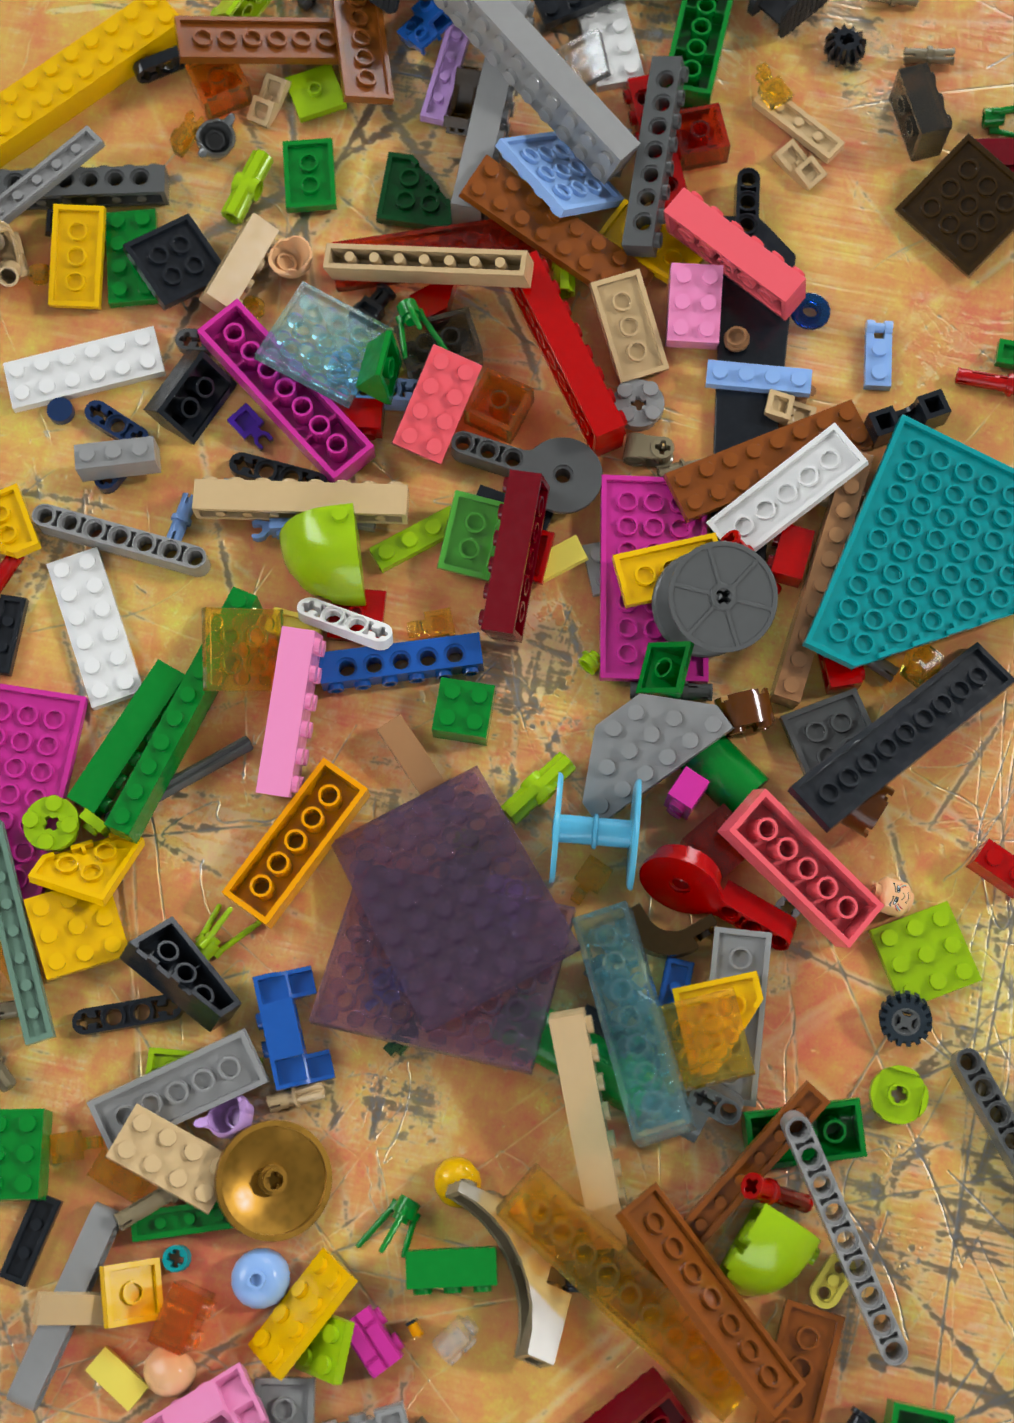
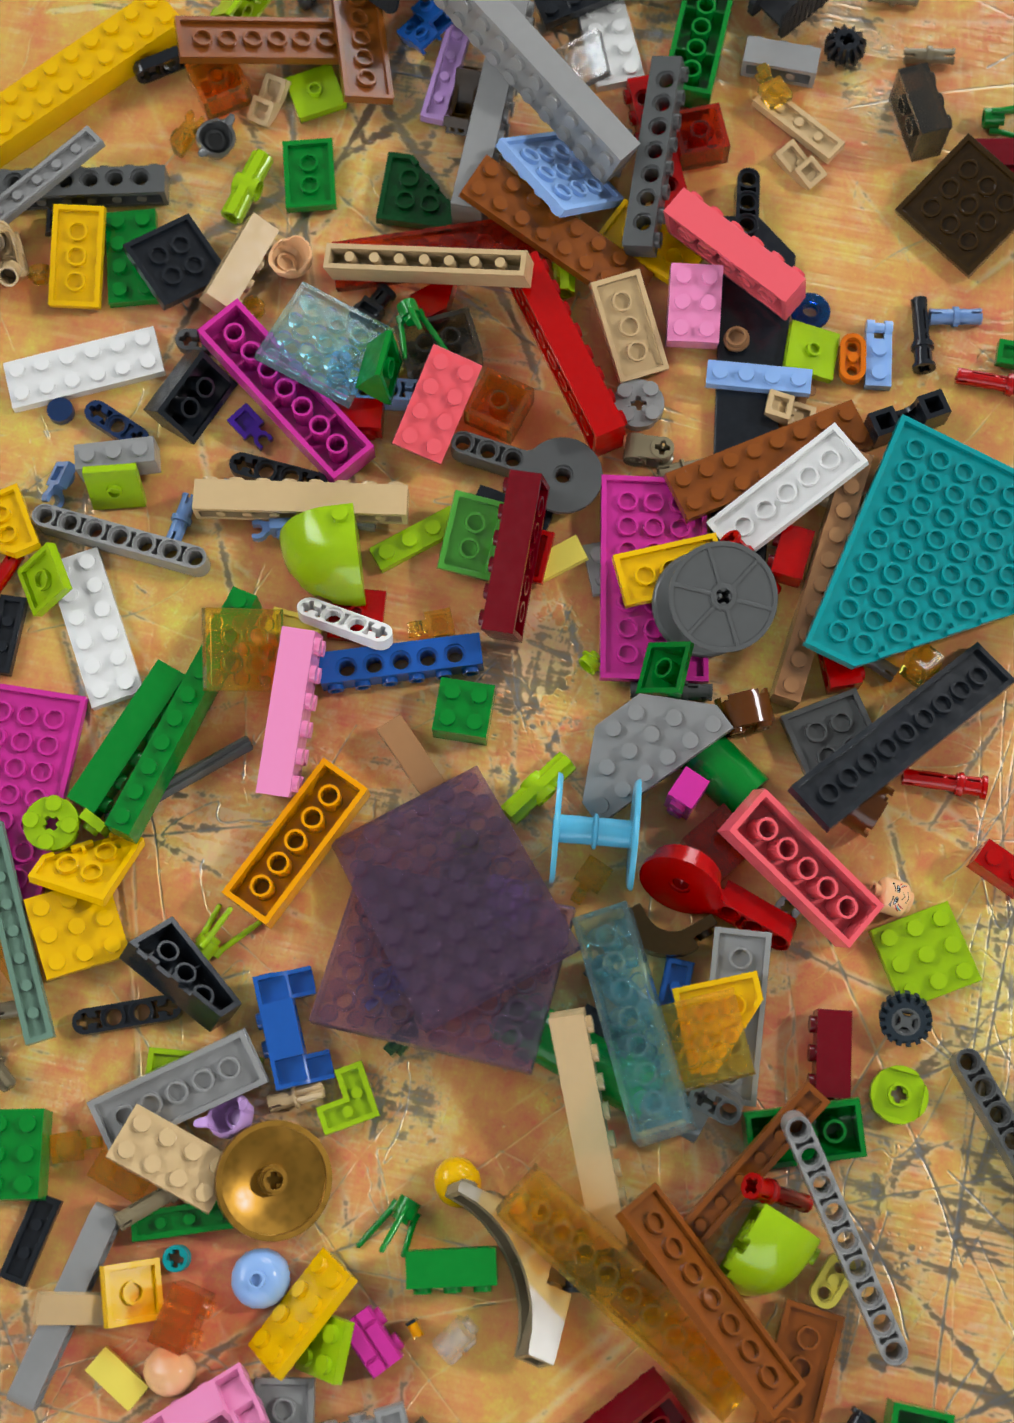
none -> lime plate [17,542,73,617]
none -> medium blue plate [41,461,76,508]
none -> lime plate [82,463,147,510]
none -> lime plate [316,1060,380,1136]
none -> light grey brick [740,35,821,88]
none -> lime plate [782,320,840,384]
none -> dark red brick [807,1009,852,1100]
none -> orange plate [838,333,866,385]
none -> red pin [901,768,989,800]
none -> black pin [911,296,936,374]
none -> medium blue pin [928,306,983,327]

